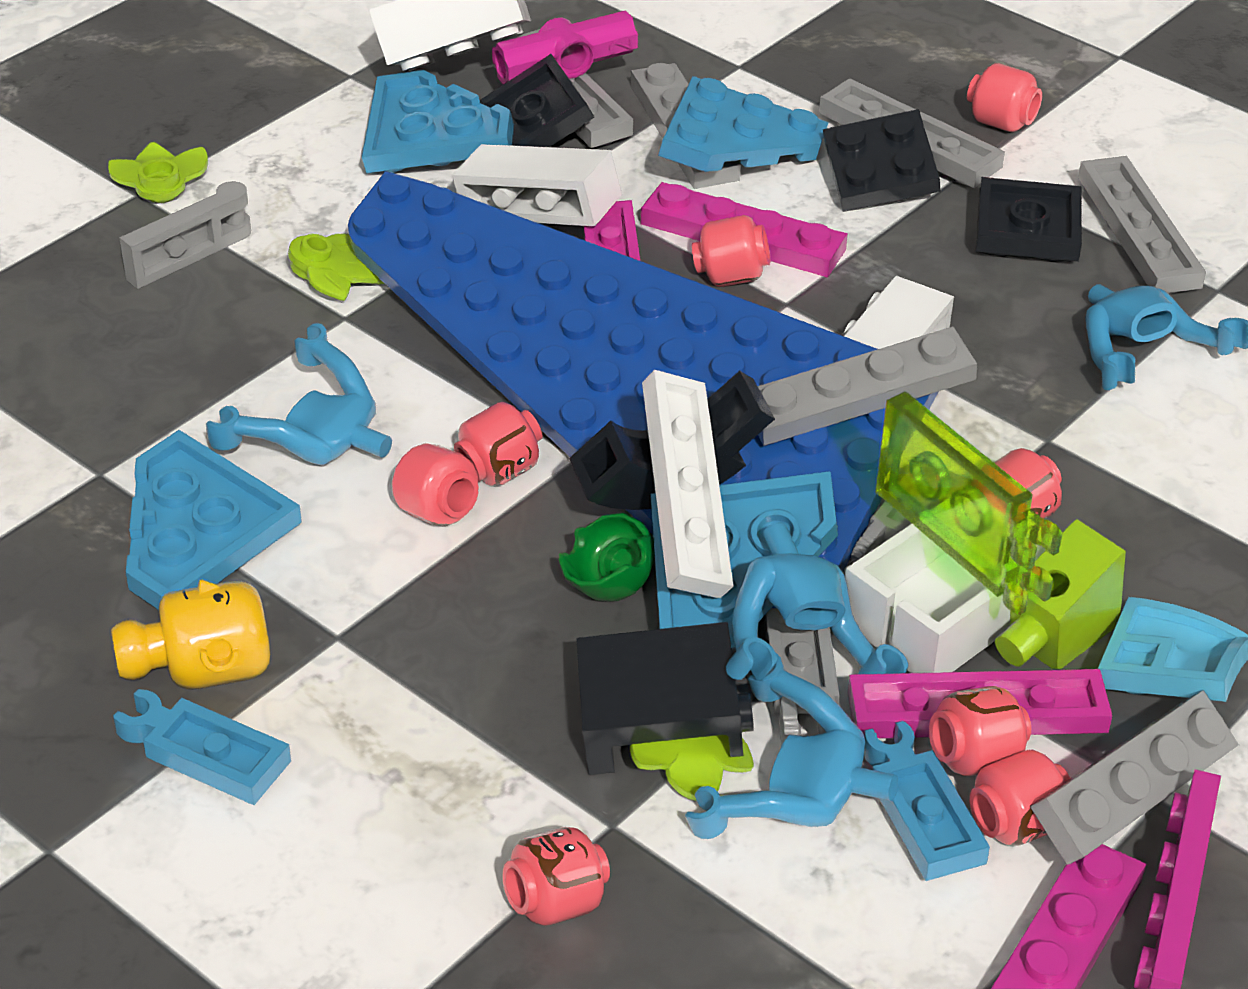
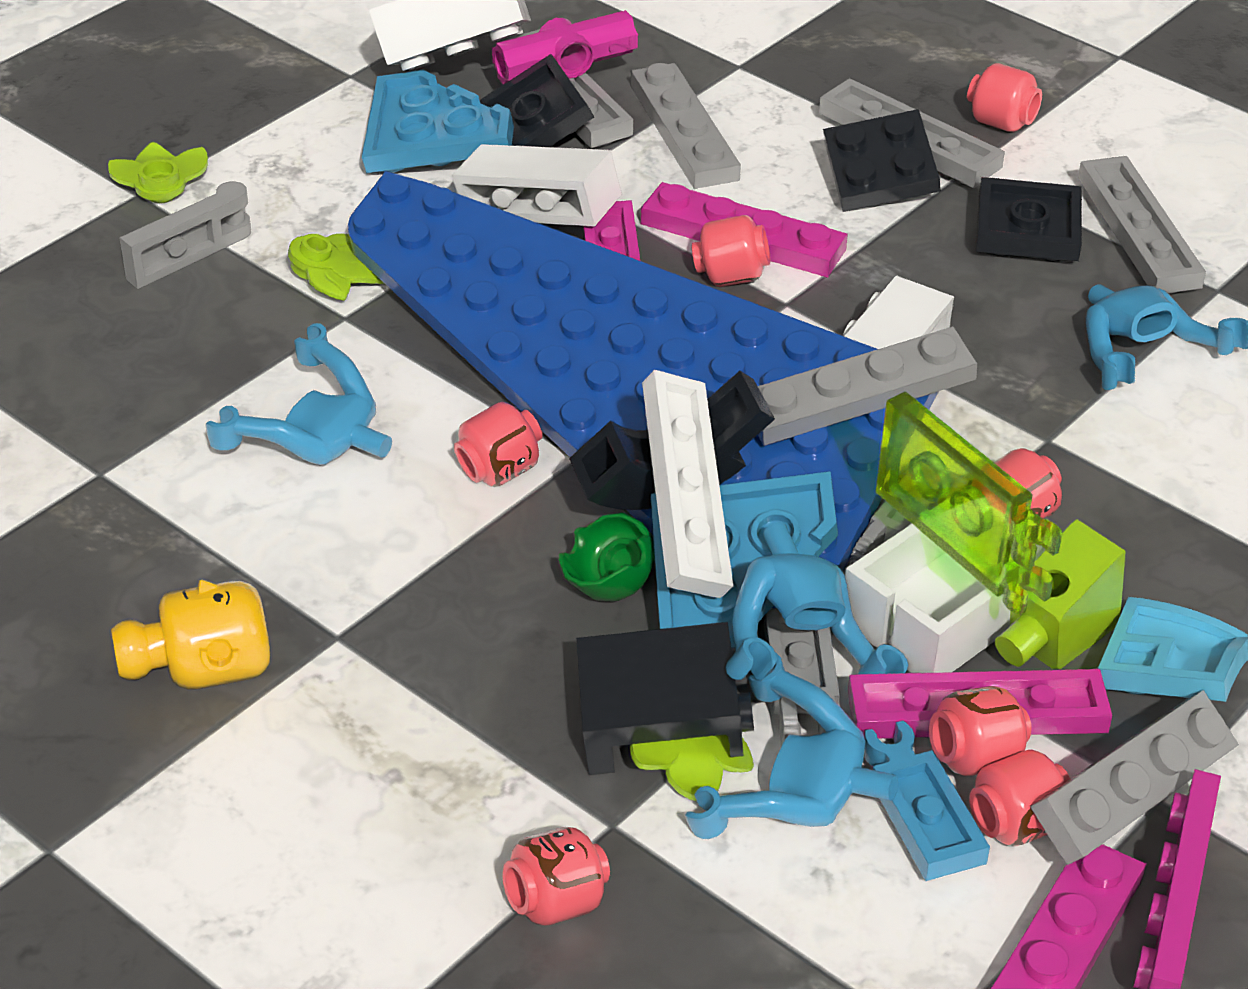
dark azure plate [113,689,291,805] -> none
dark azure plate [126,430,302,610] -> none
coral head [392,443,479,526] -> none
dark azure plate [658,76,829,172] -> none

